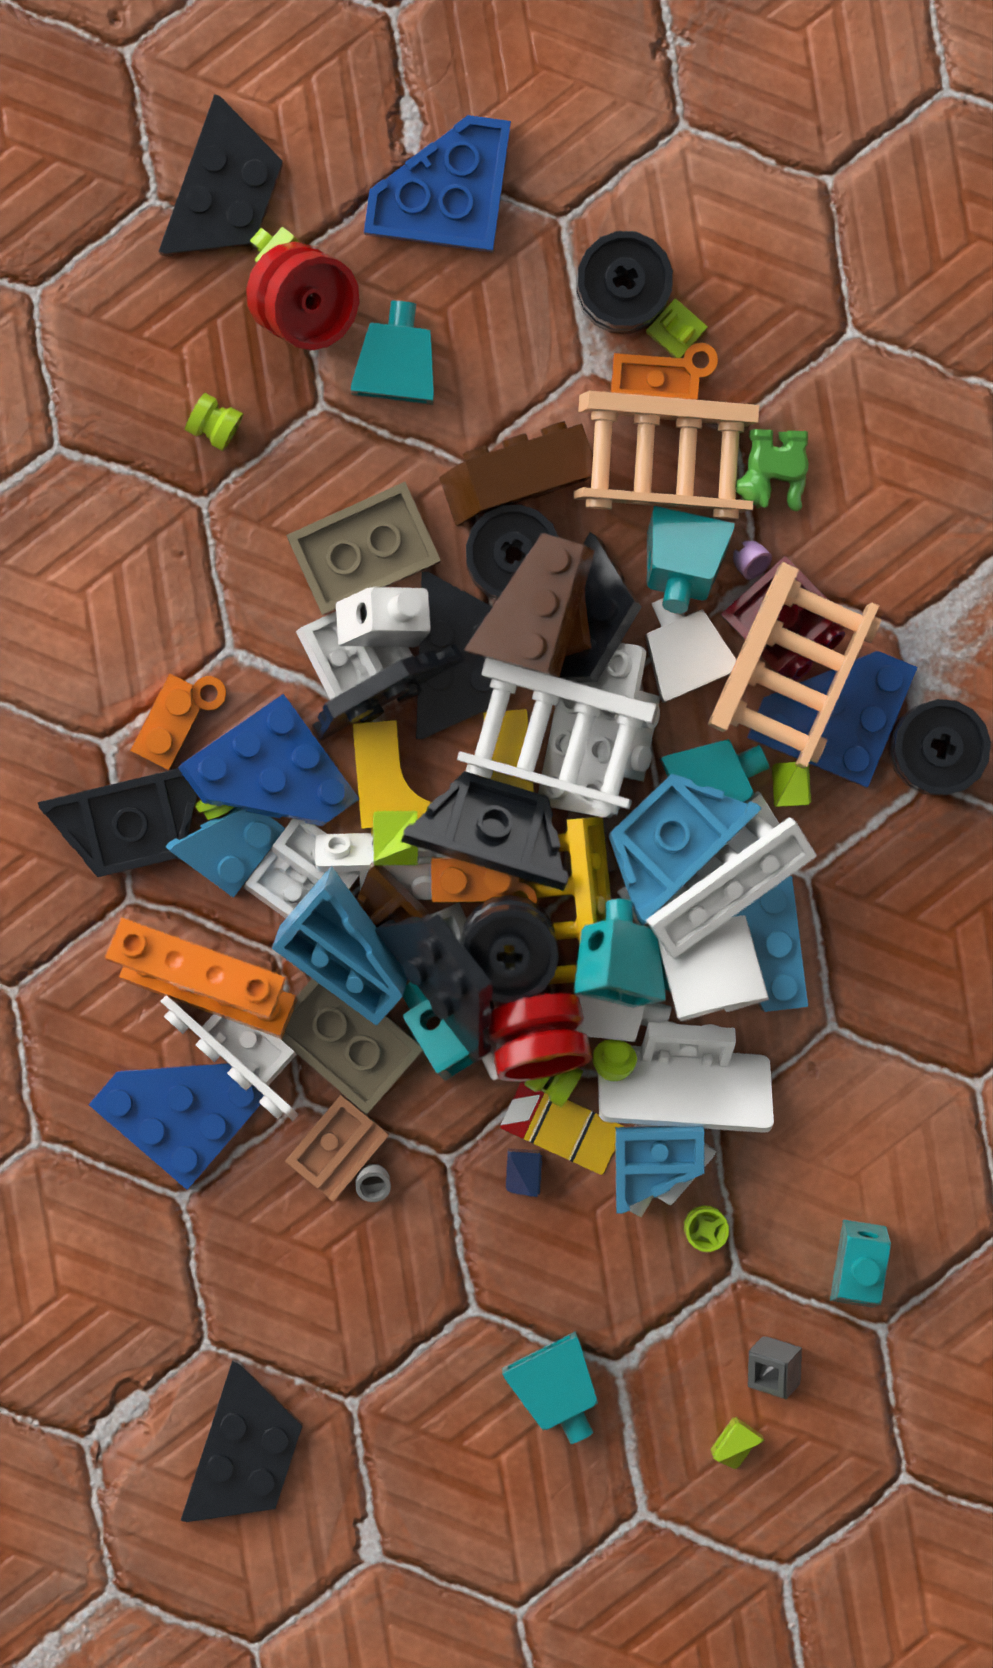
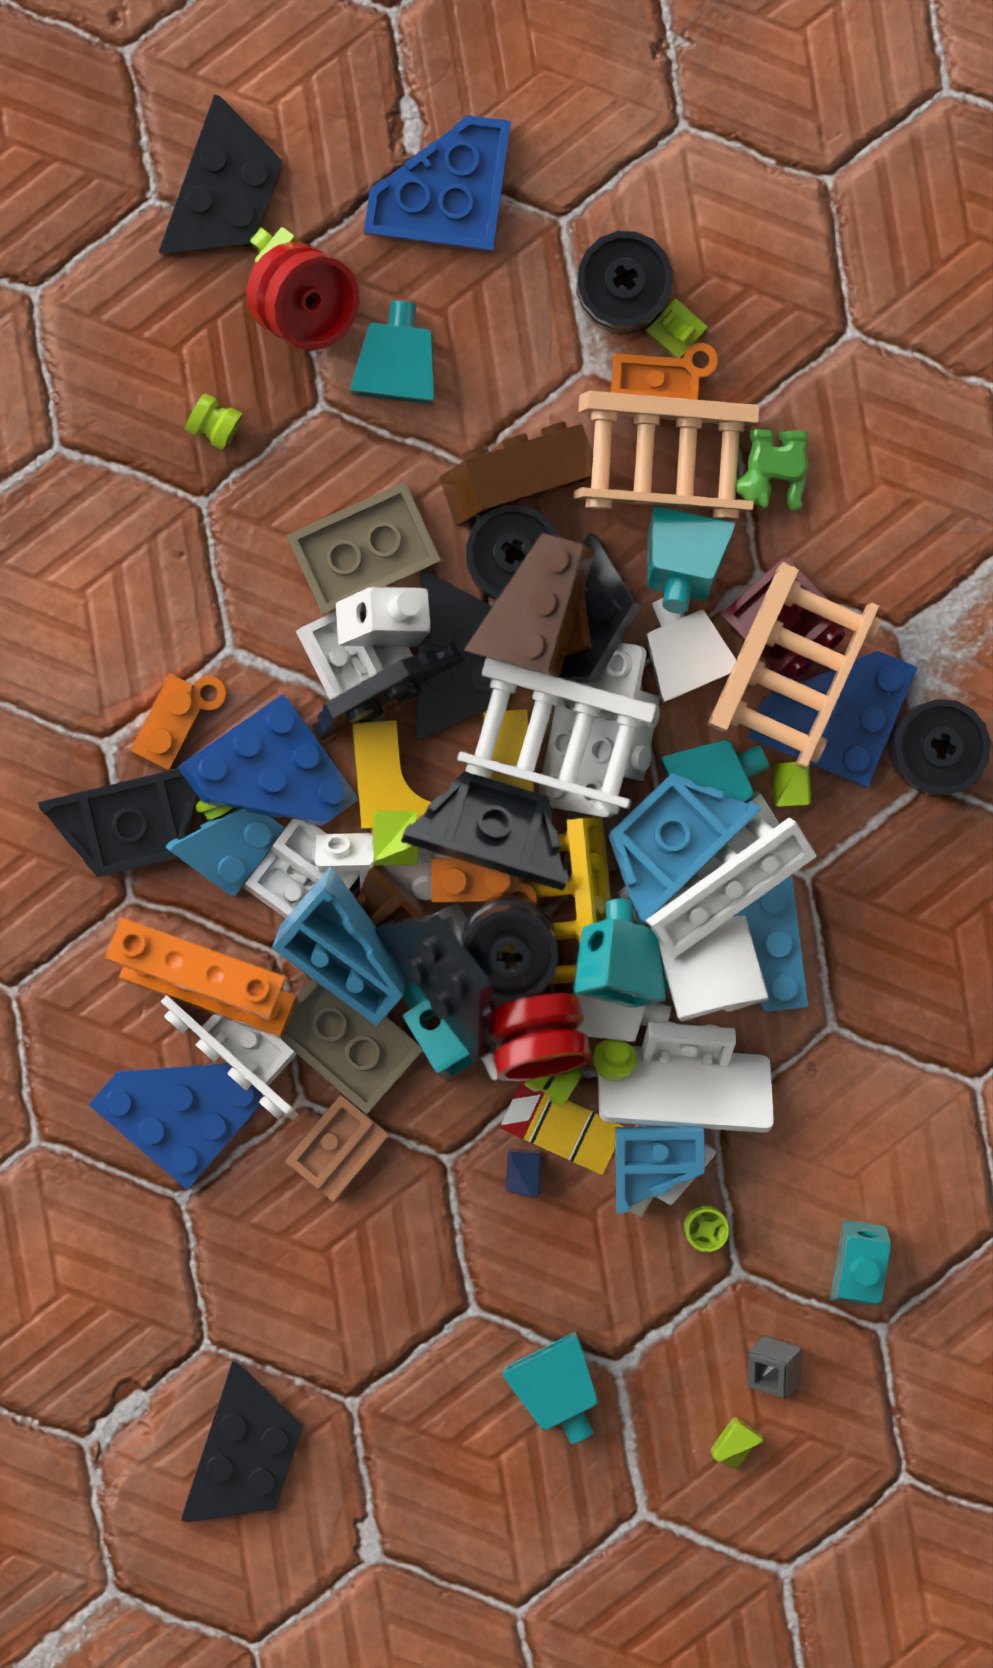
light grey hinge [355,1164,391,1202] -> none
lavender hinge [733,541,772,579] -> none

